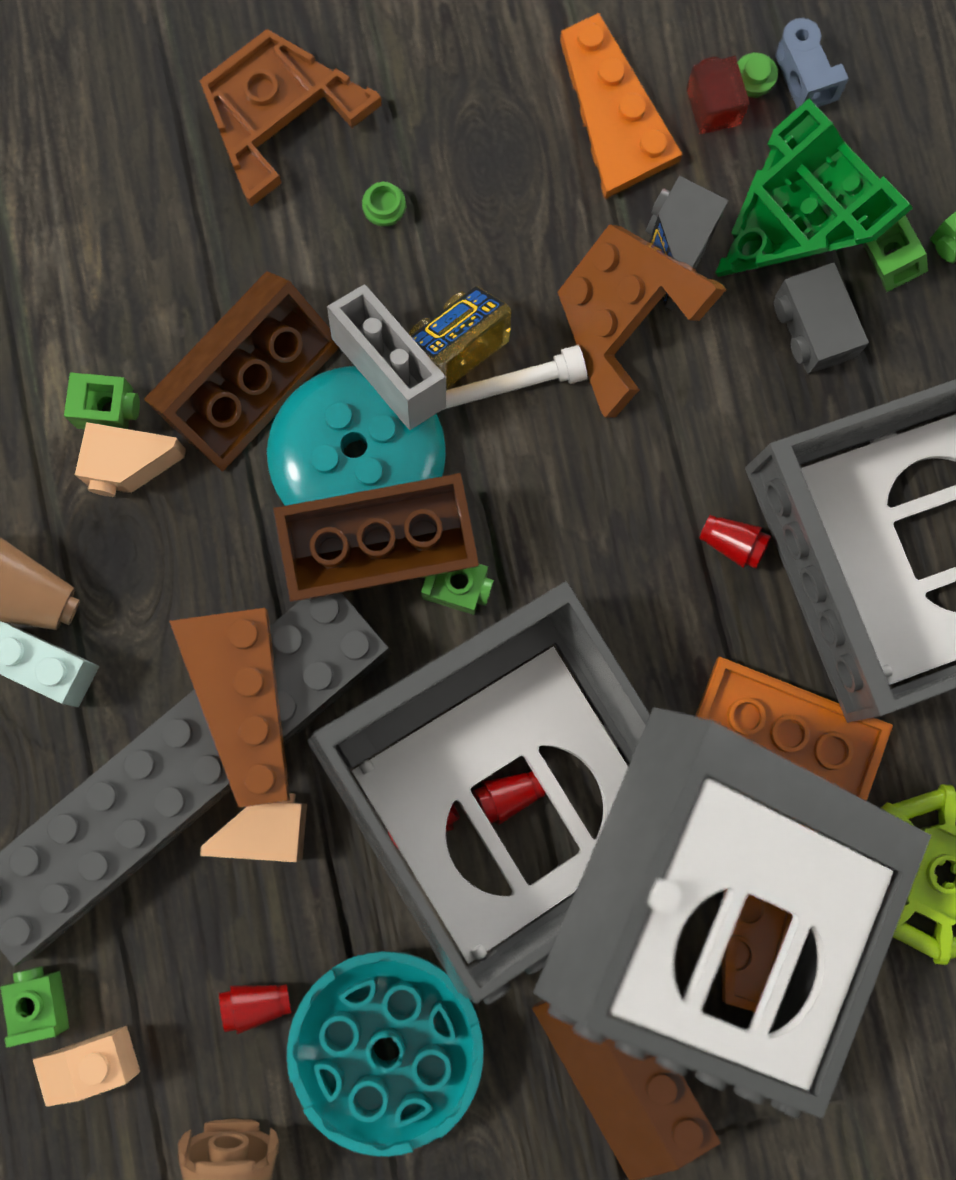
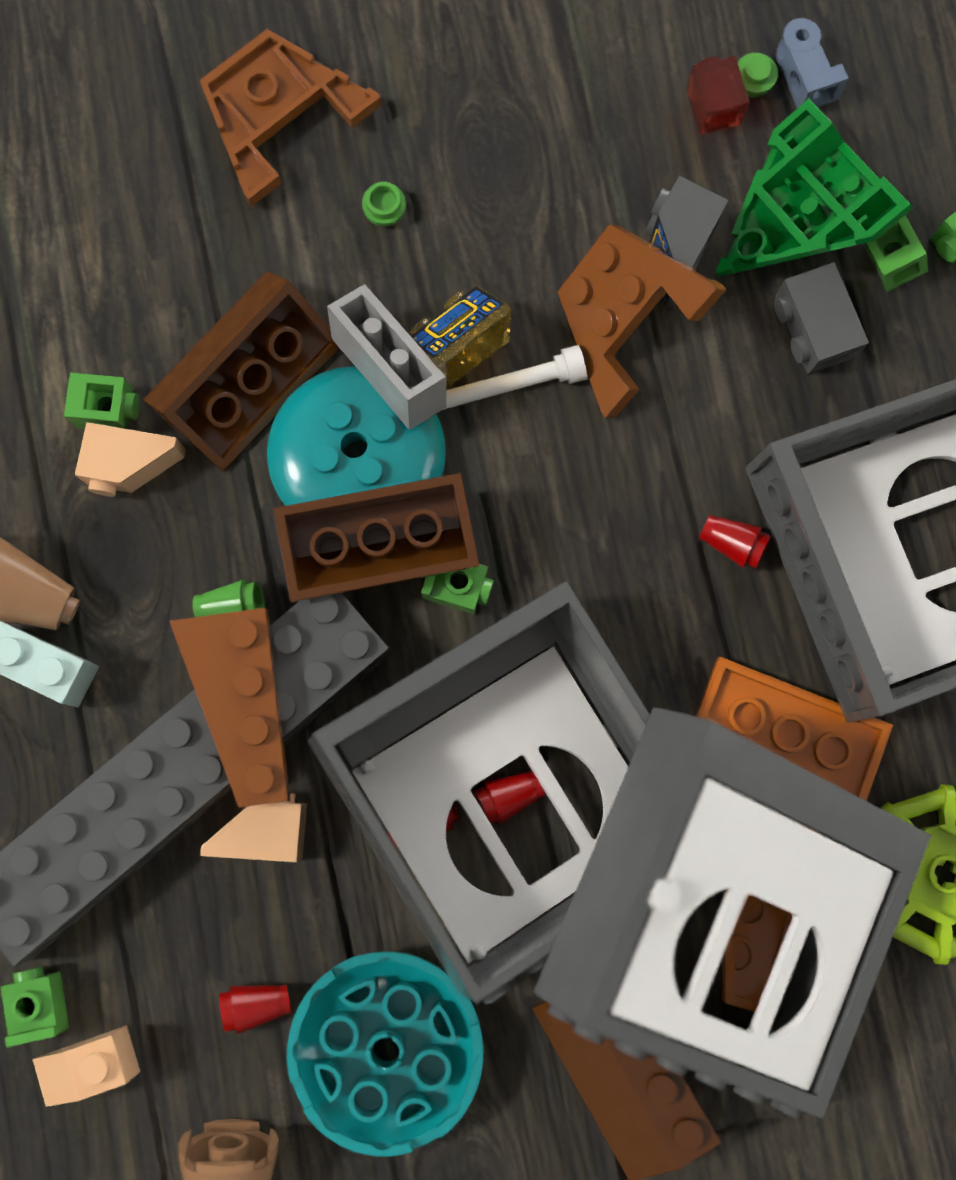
orange wing [560,13,682,199] -> none
none -> bright green cone [193,579,265,617]

